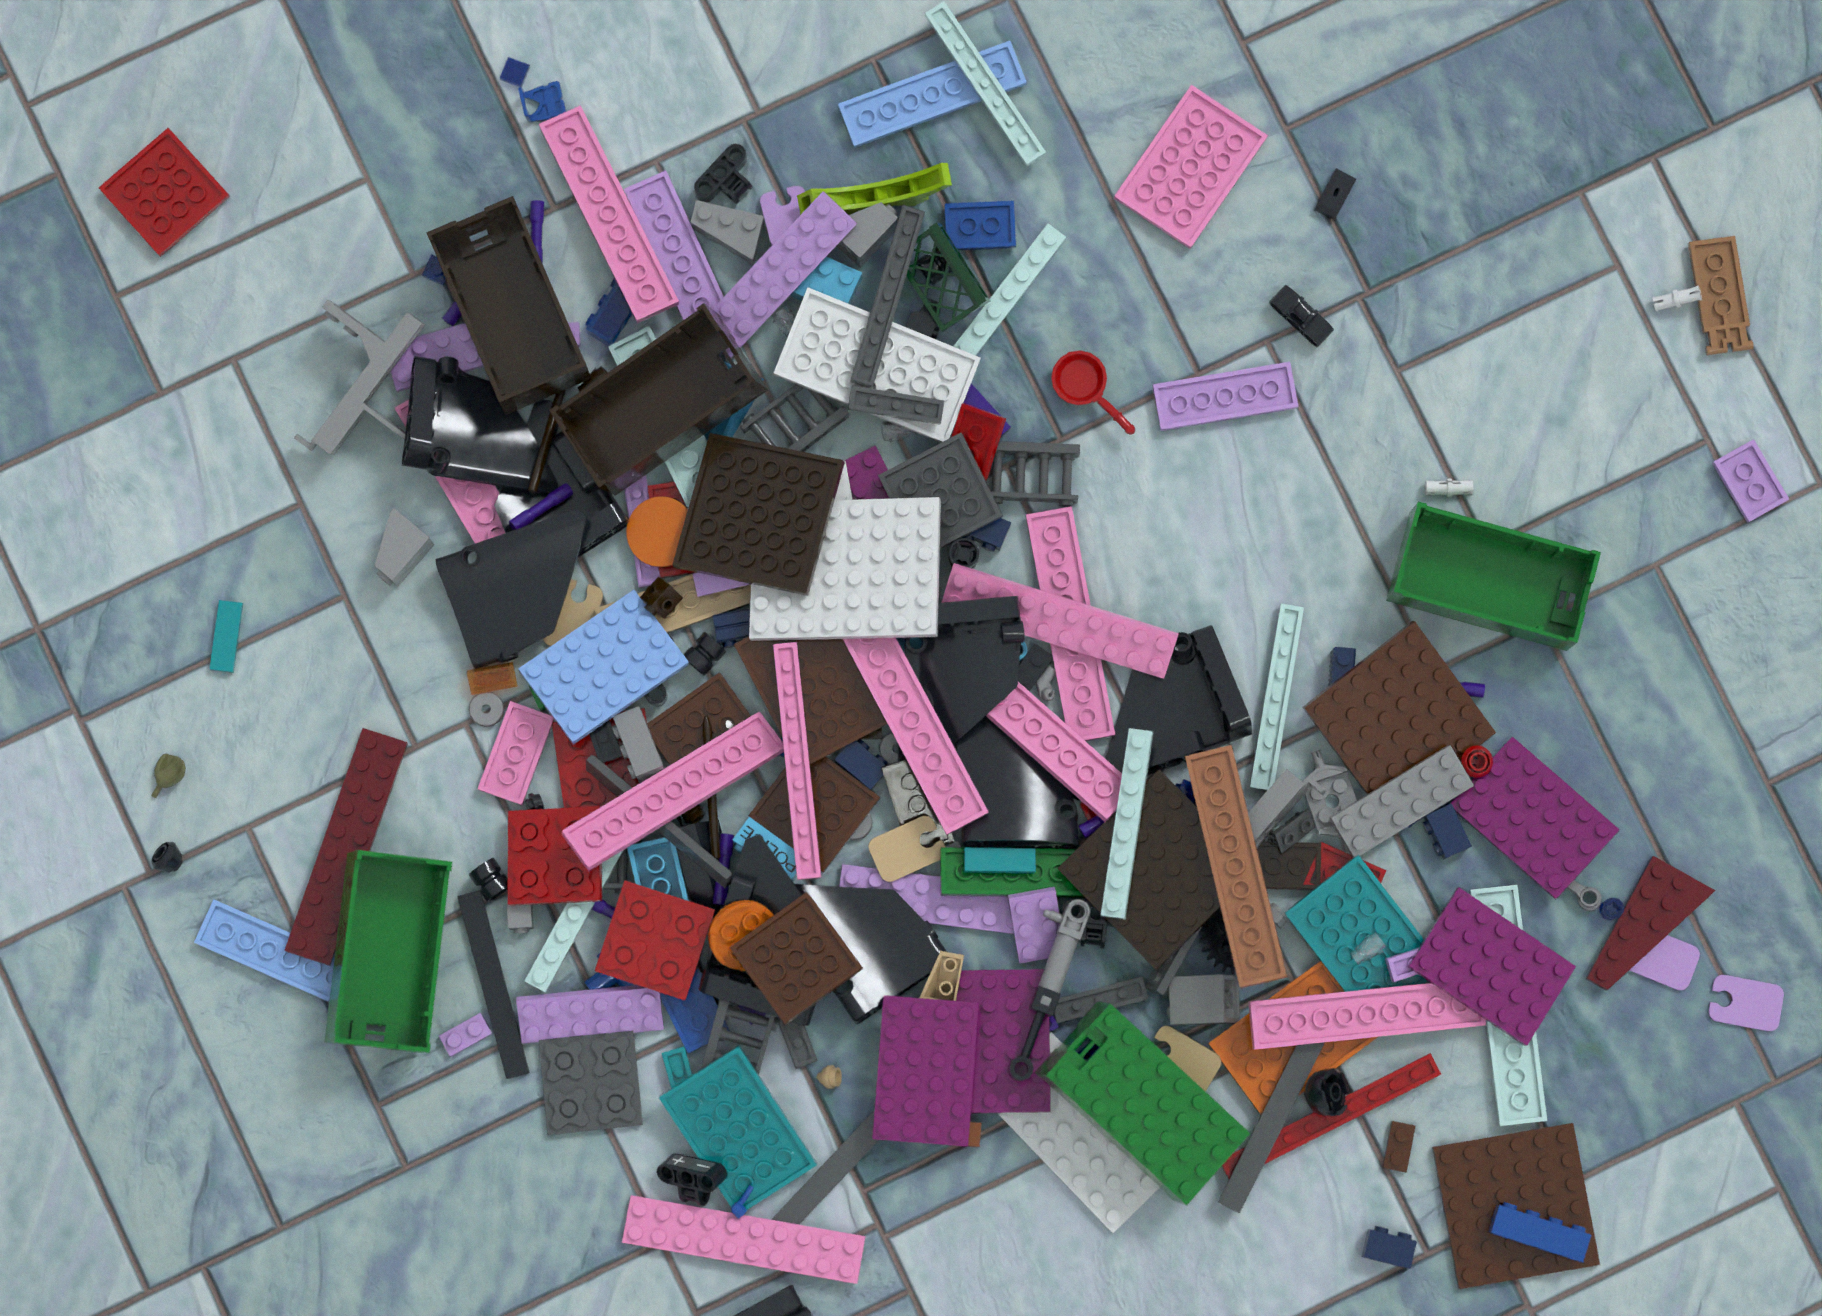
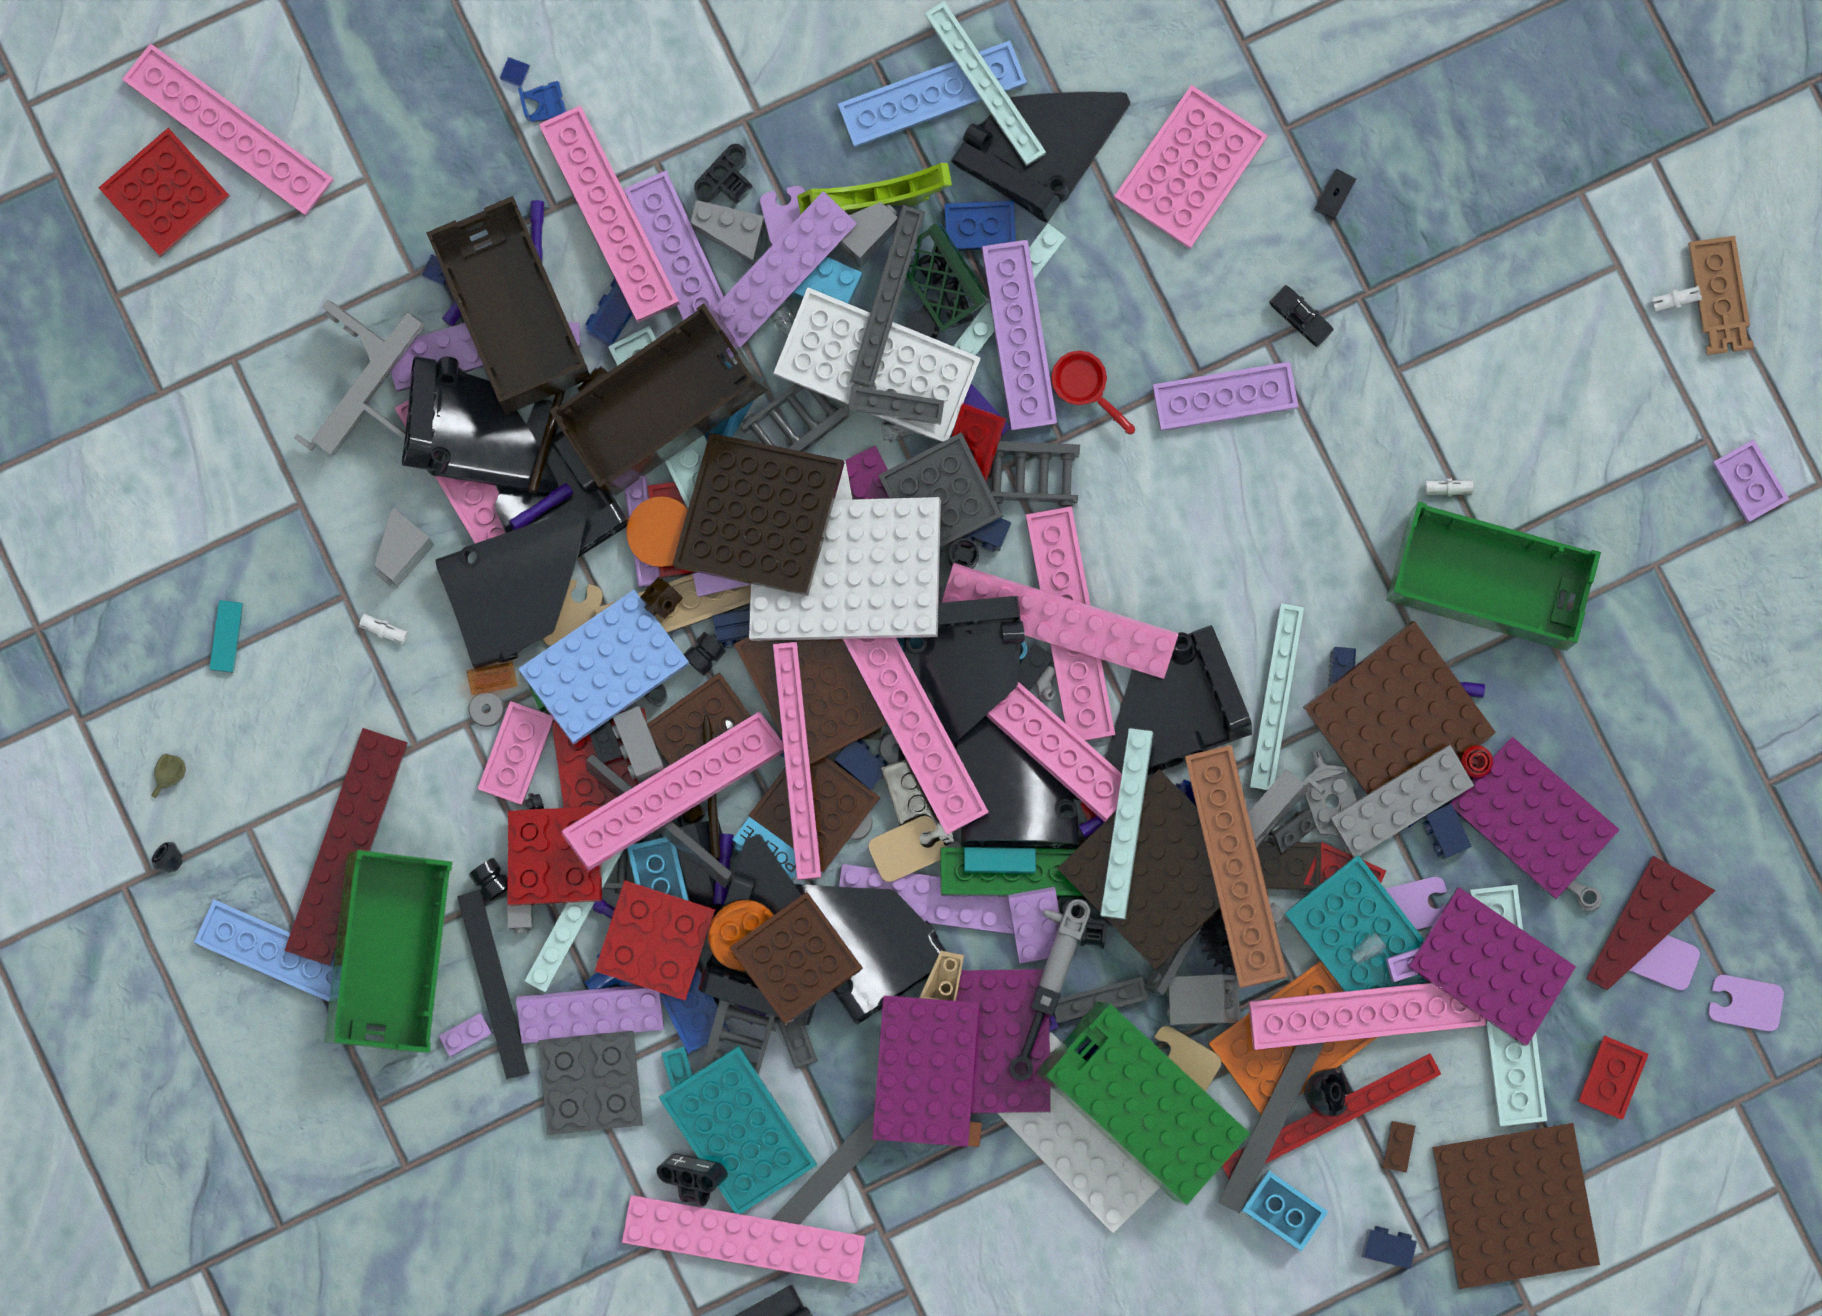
blue hand [731,1185,754,1219] -> none
tan plate [816,1065,842,1089] -> none
blue brick [1488,1202,1591,1262] -> none
clear blue bush [1599,898,1624,920] -> none
none -> bright pink plate [122,43,334,216]
none -> white pin [359,614,408,645]
none -> black piece [936,277,973,328]
none -> black panel [951,92,1130,223]
none -> lavender plate [981,240,1057,431]
none -> medium azure brick [1241,1170,1328,1252]
none -> lavender piece [1386,877,1447,930]
none -> red plate [1577,1036,1649,1120]

